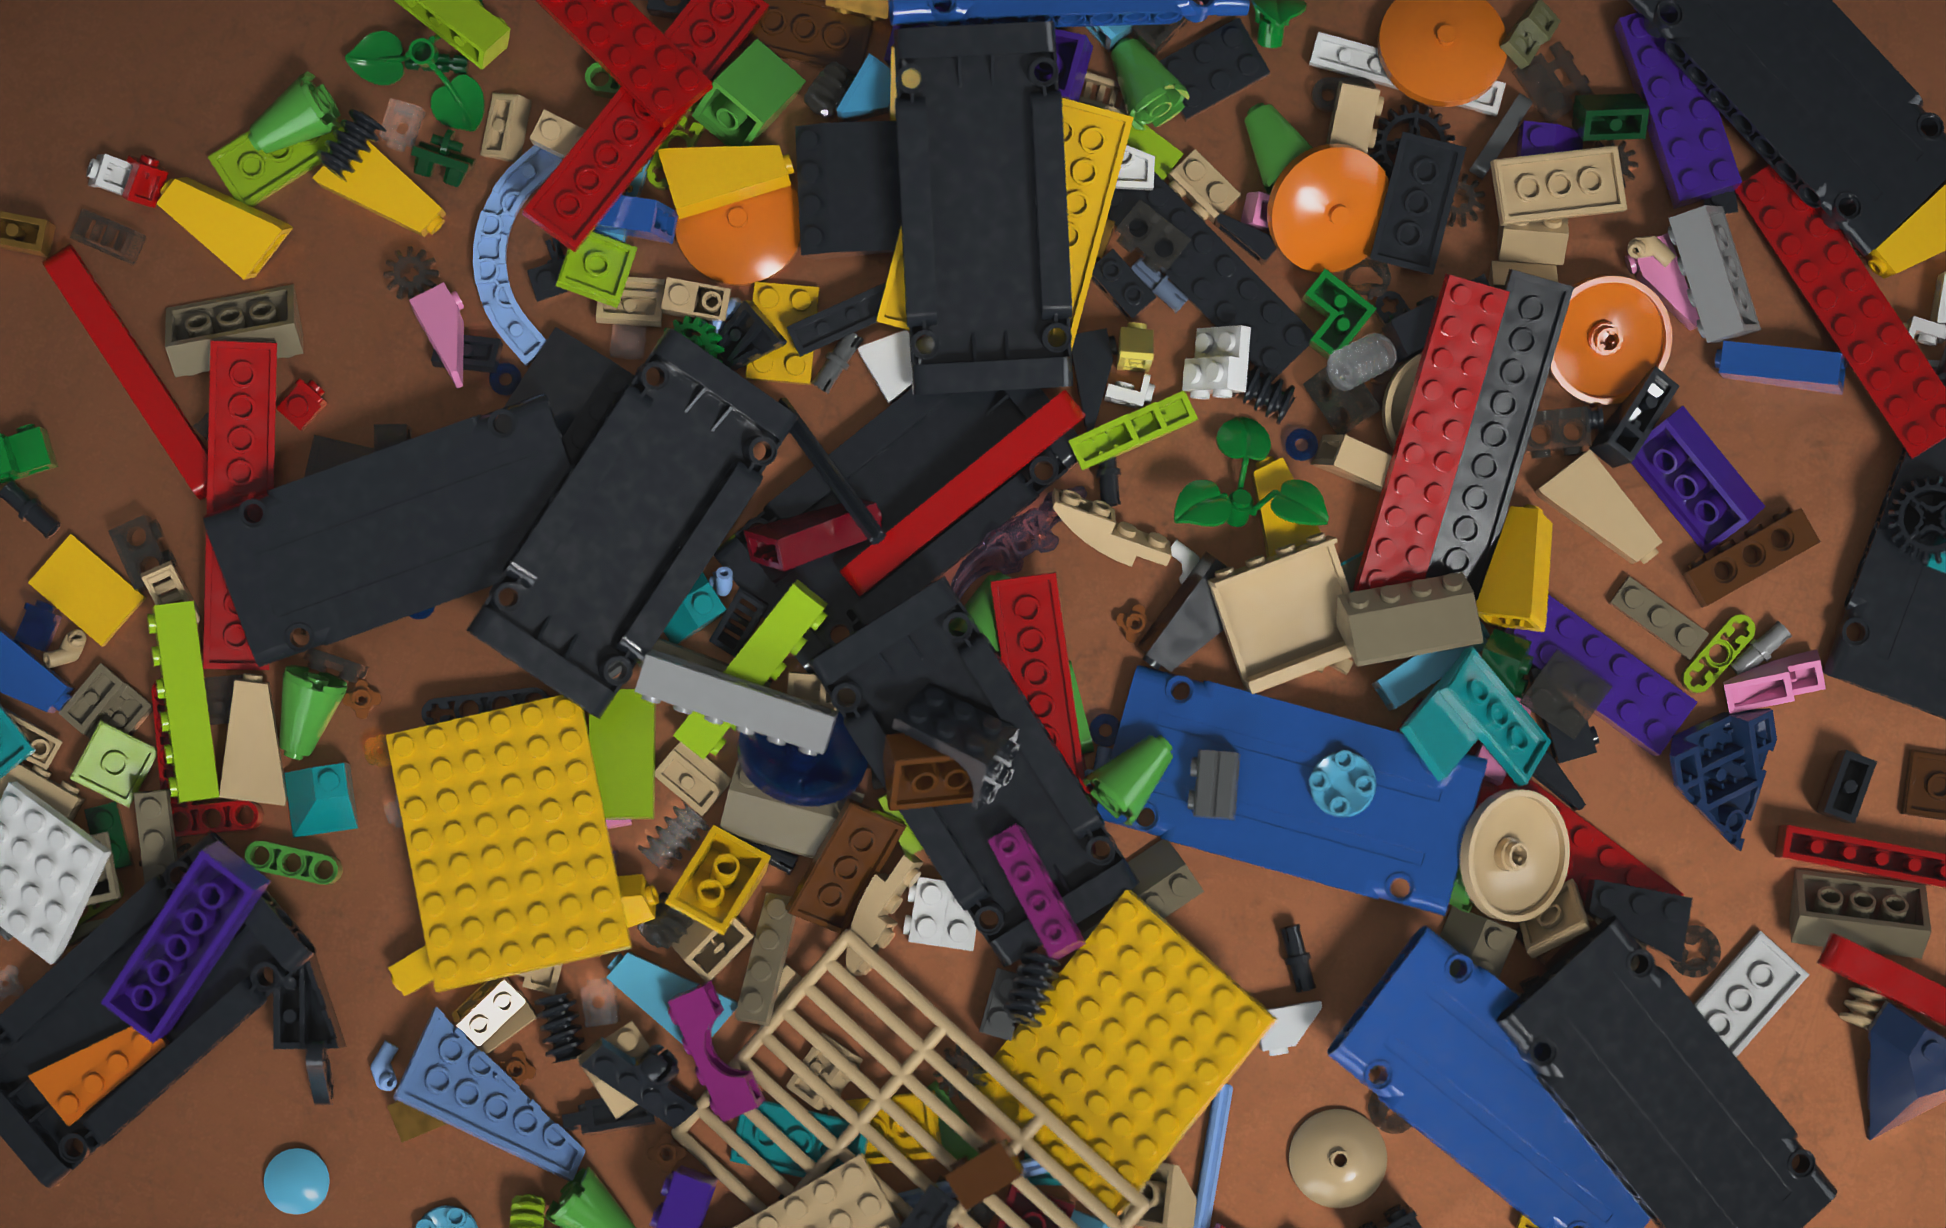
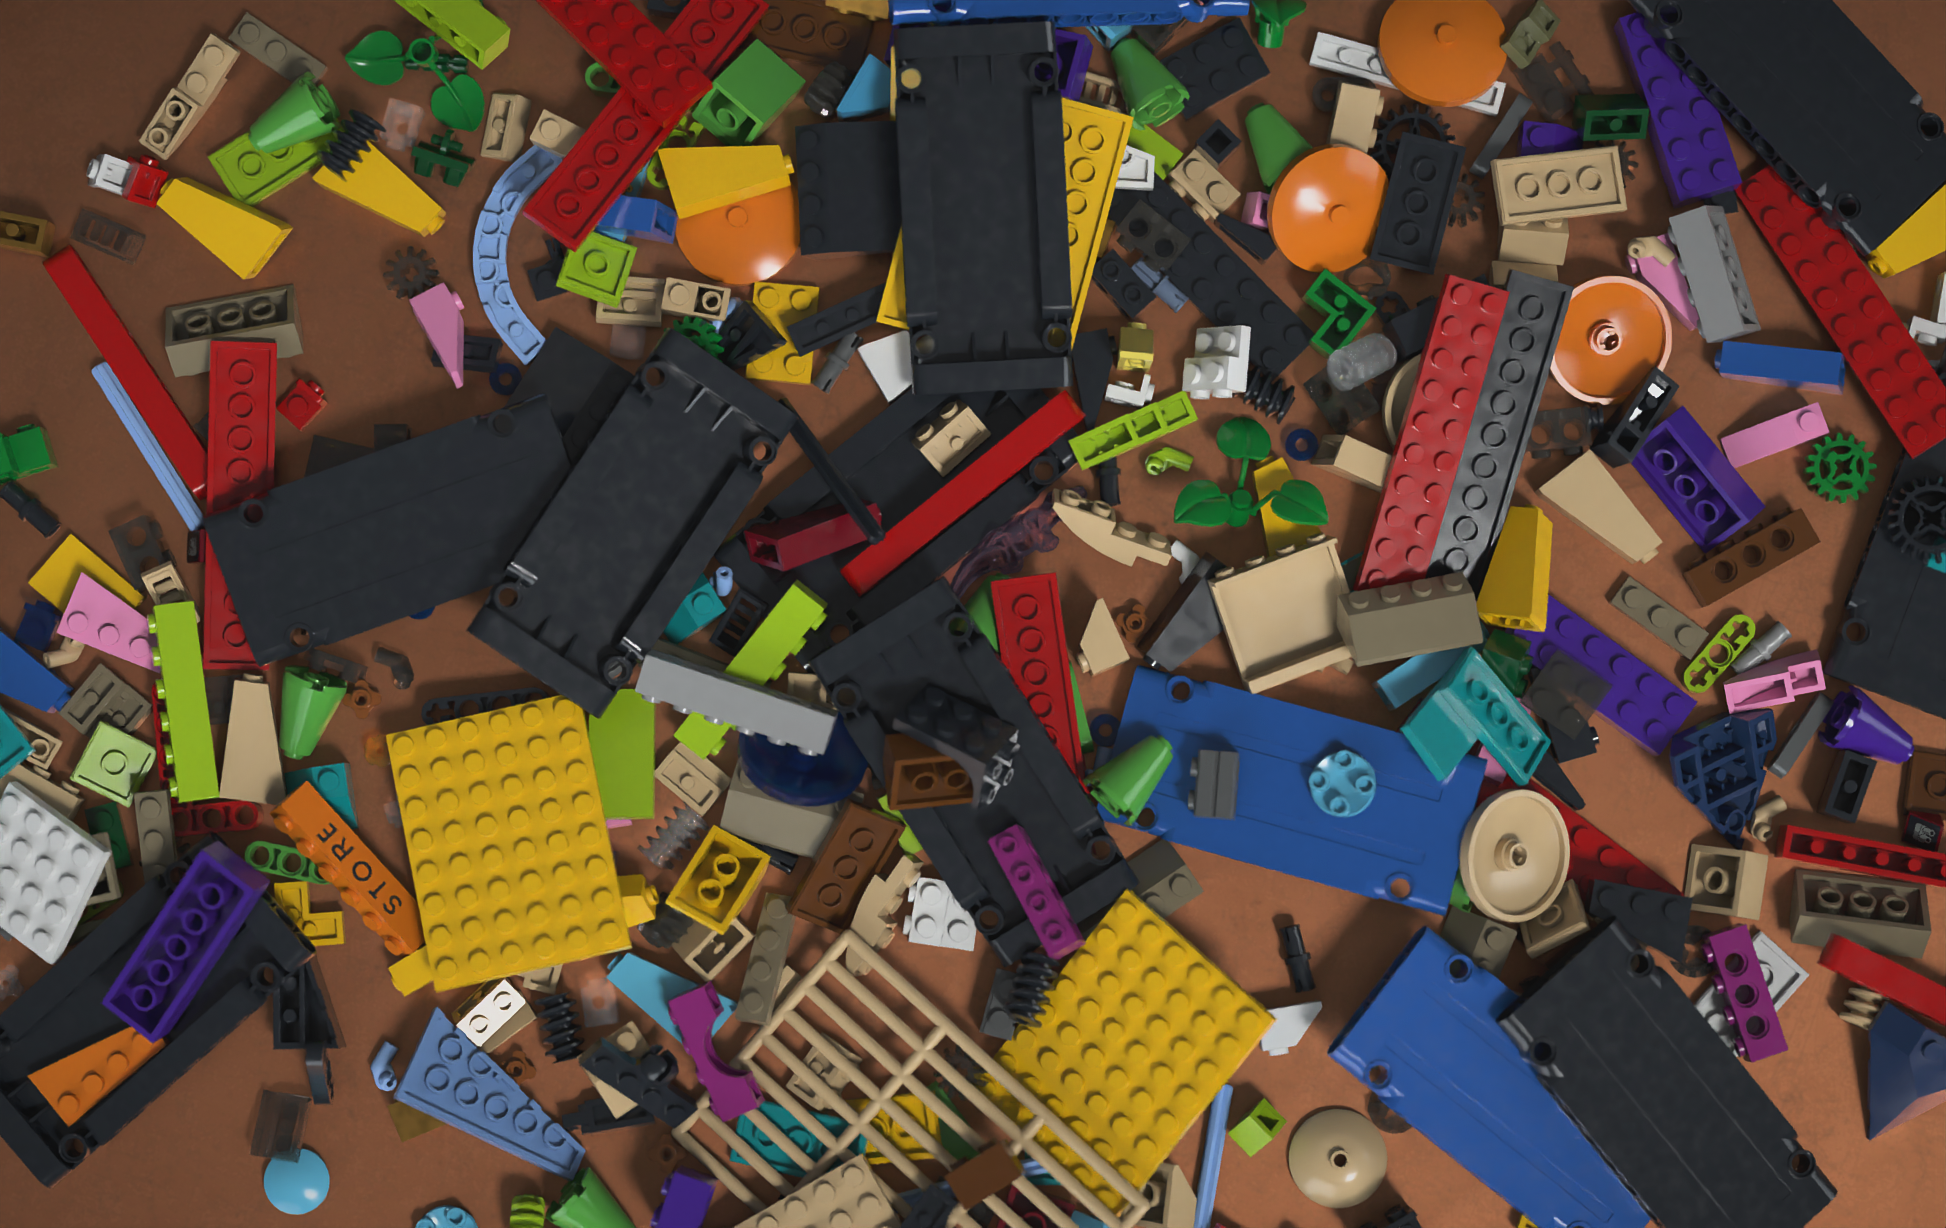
none -> bright pink wing [56,572,161,674]
none -> light blue axle [91,362,205,531]
none -> tan slope [138,33,241,160]
none -> slope [187,529,206,564]
none -> dark tan plate [228,12,328,85]
none -> clear smoke plate [249,1090,312,1163]
none -> orange brick [269,781,425,959]
none -> yellow plate [274,881,346,946]
none -> clear smoke arm [374,647,414,690]
none -> tan bracket [911,400,991,477]
none -> tan slope [1075,598,1130,677]
none -> lime arm [1145,447,1194,476]
none -> black brick [1193,119,1242,170]
none -> lime brick [1228,1098,1287,1157]
none -> tan slope [1684,844,1769,920]
none -> magenta brick [1701,923,1789,1063]
none -> bright pink slope [1719,402,1829,468]
none -> tan arm [1750,795,1787,841]
none -> dark grey beam [1767,692,1834,779]
none -> green gear [1803,433,1877,504]
none -> dark purple cone [1818,685,1914,765]
none -> slope [1901,810,1944,852]

